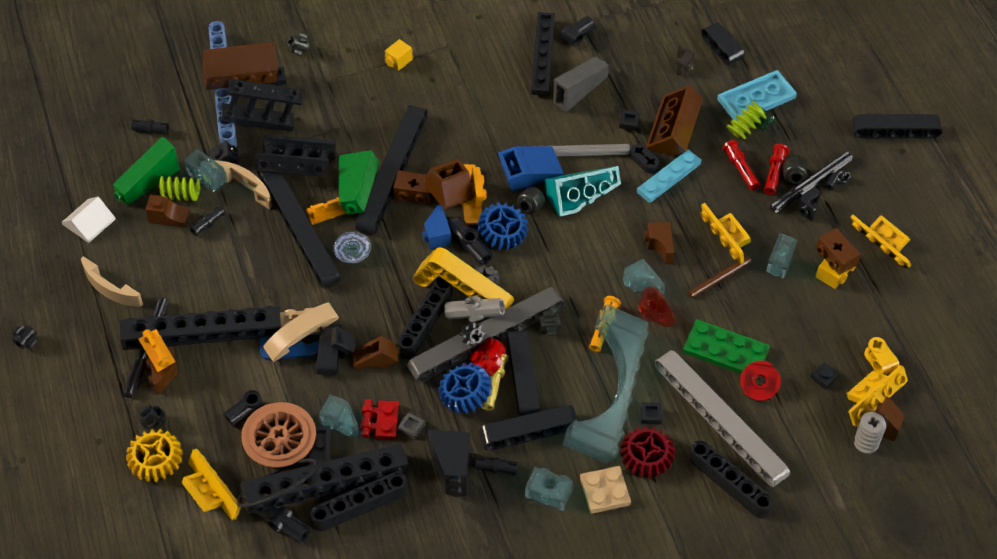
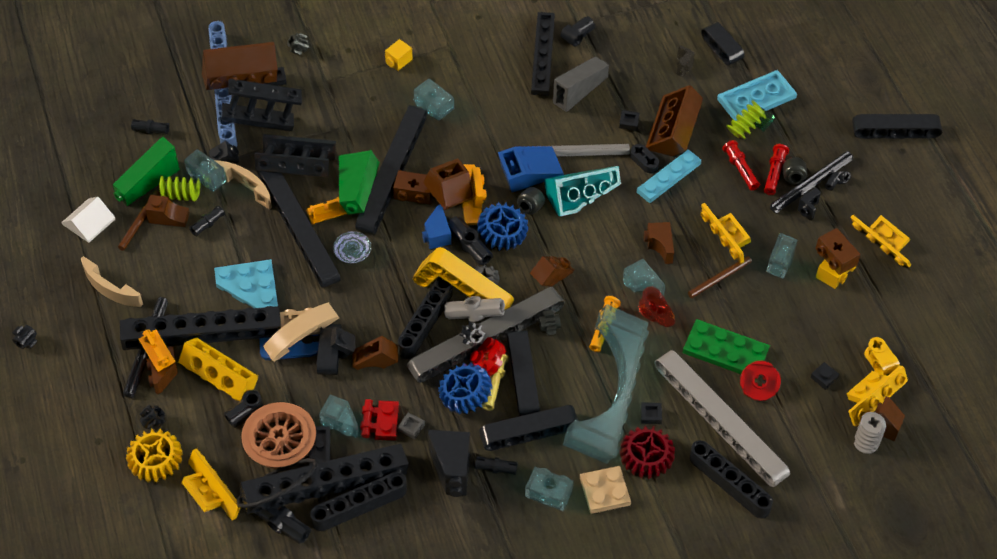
none -> reddish brown bar [118,190,161,251]
none -> yellow brick [178,337,258,401]
none -> medium azure plate [214,259,278,308]
none -> clear light blue brick [414,79,454,121]
none -> reddish brown slope [530,256,574,287]

